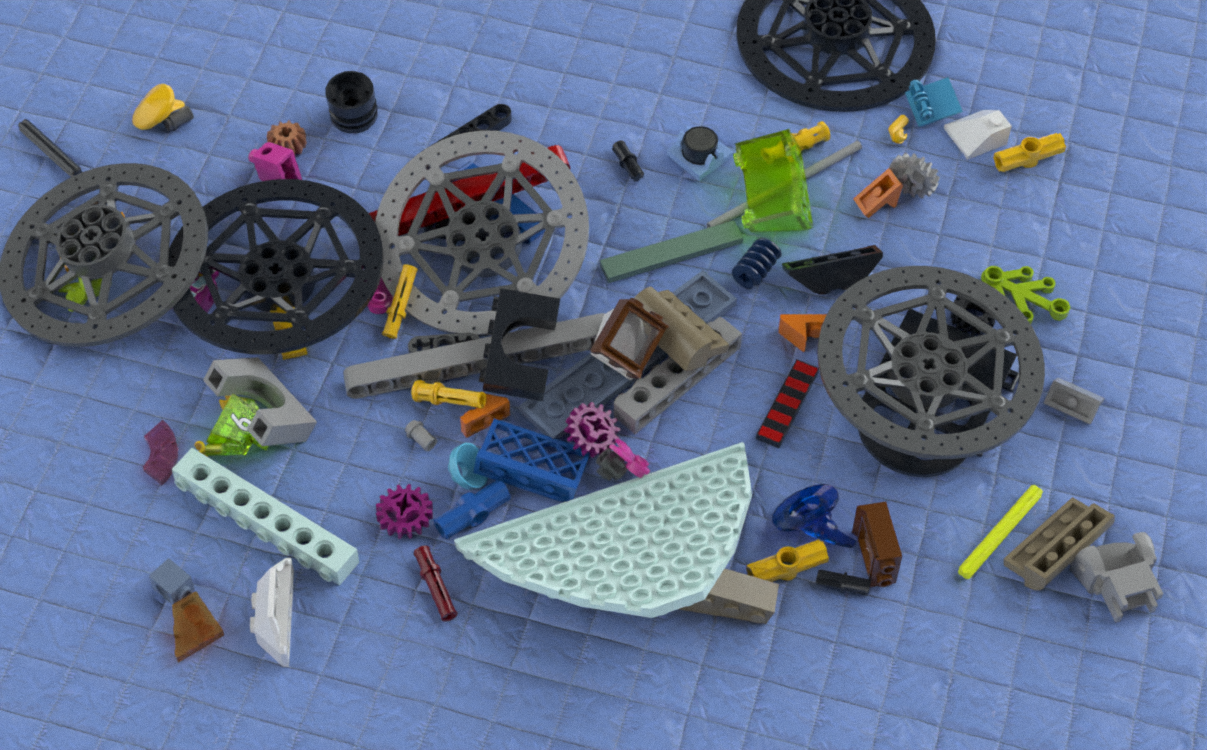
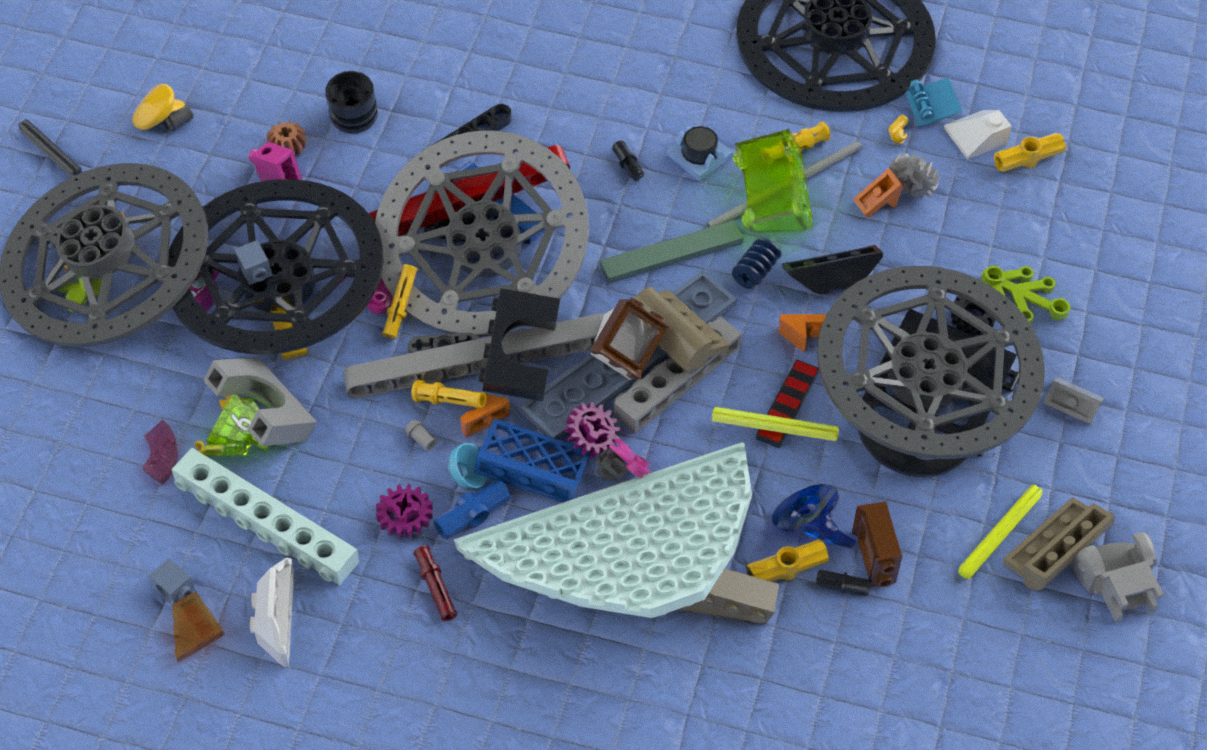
none -> sand blue brick [234,240,272,285]
none -> neon yellow axle [712,407,839,441]

